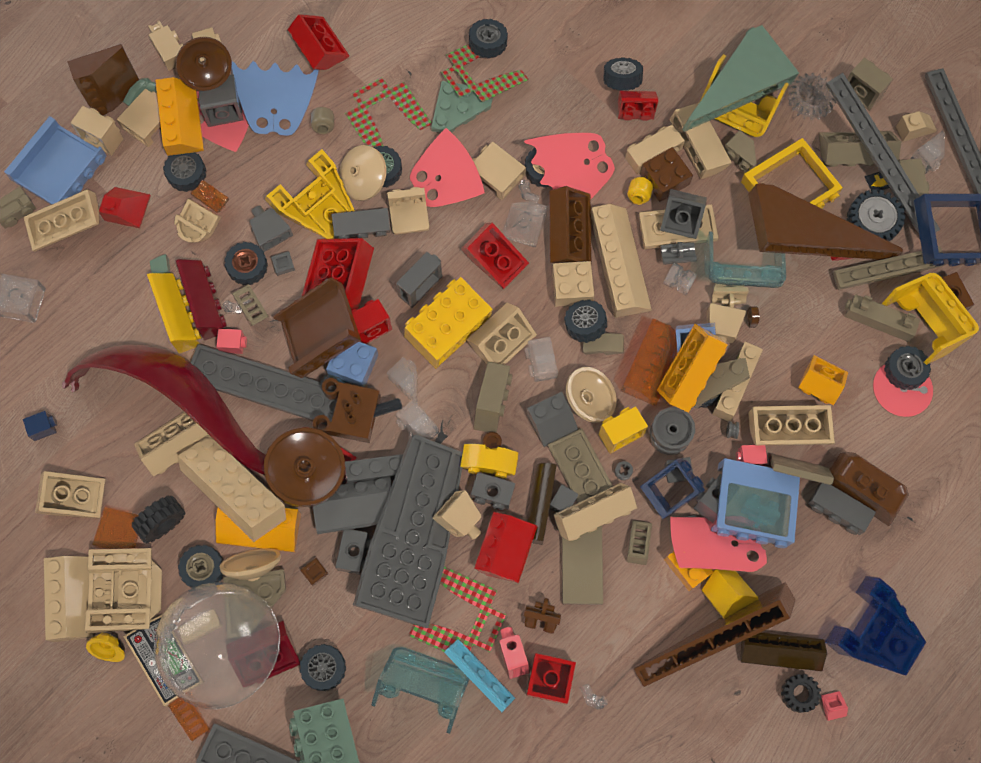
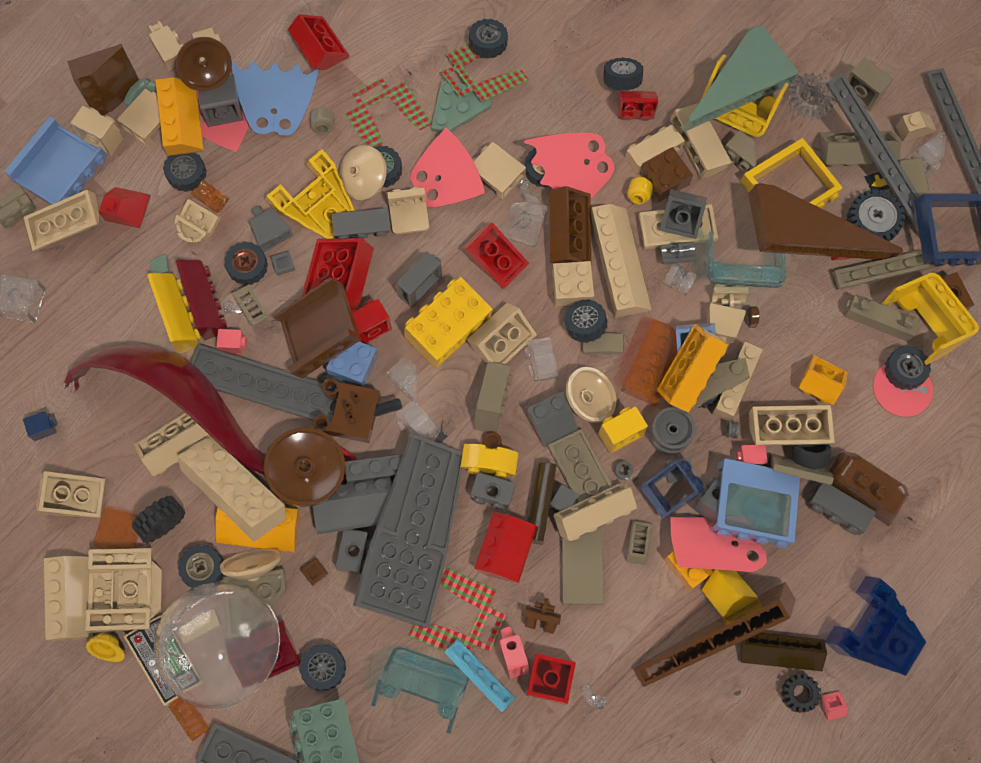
tan torso [433,490,481,540] -> none
none -> black tyre [792,444,832,469]

